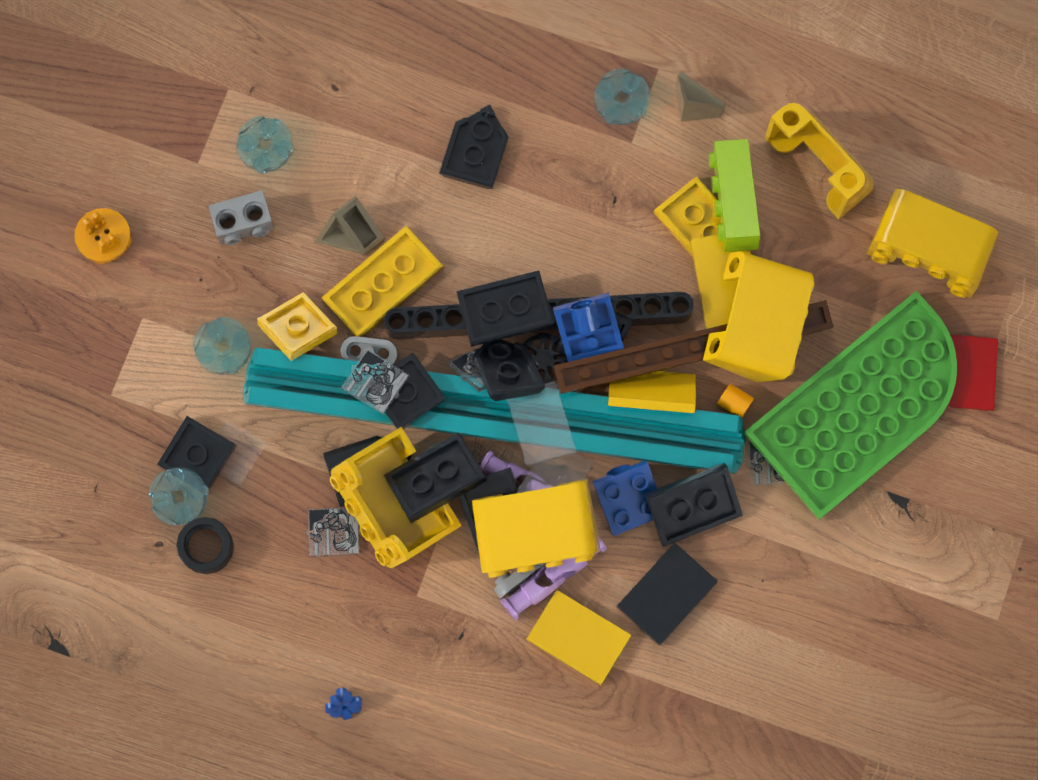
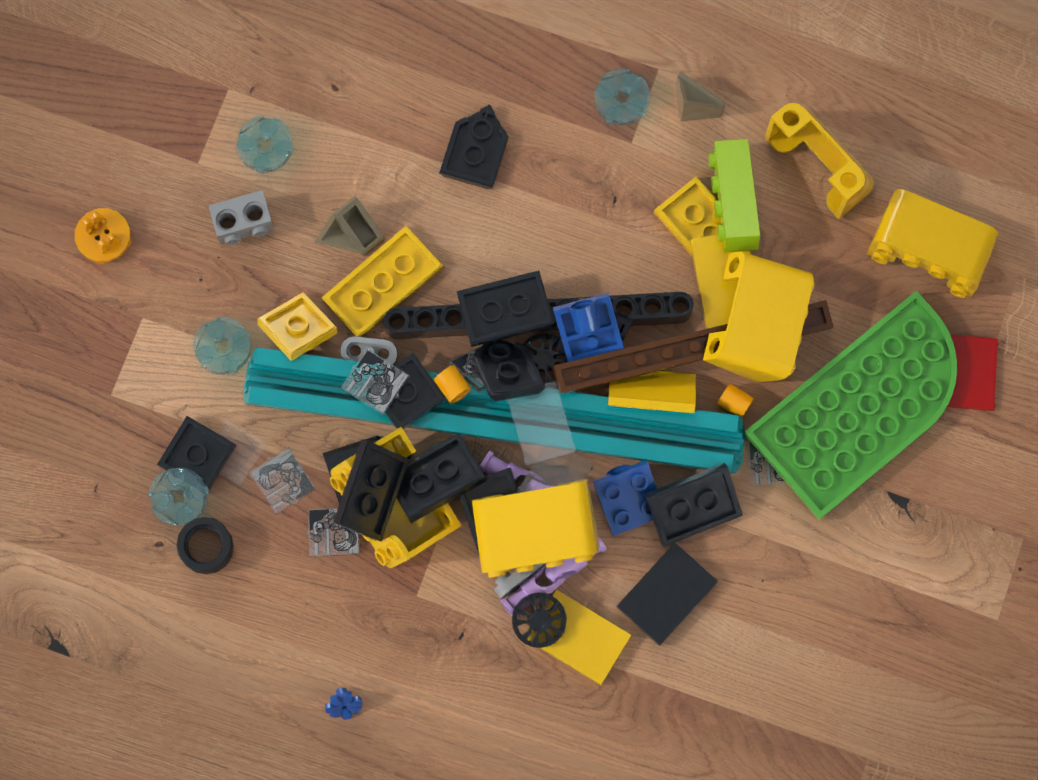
none -> clear piece [249,447,316,514]
none -> black tile [333,439,409,542]
none -> light orange beam [434,365,472,404]
none -> black wheel [512,592,567,648]

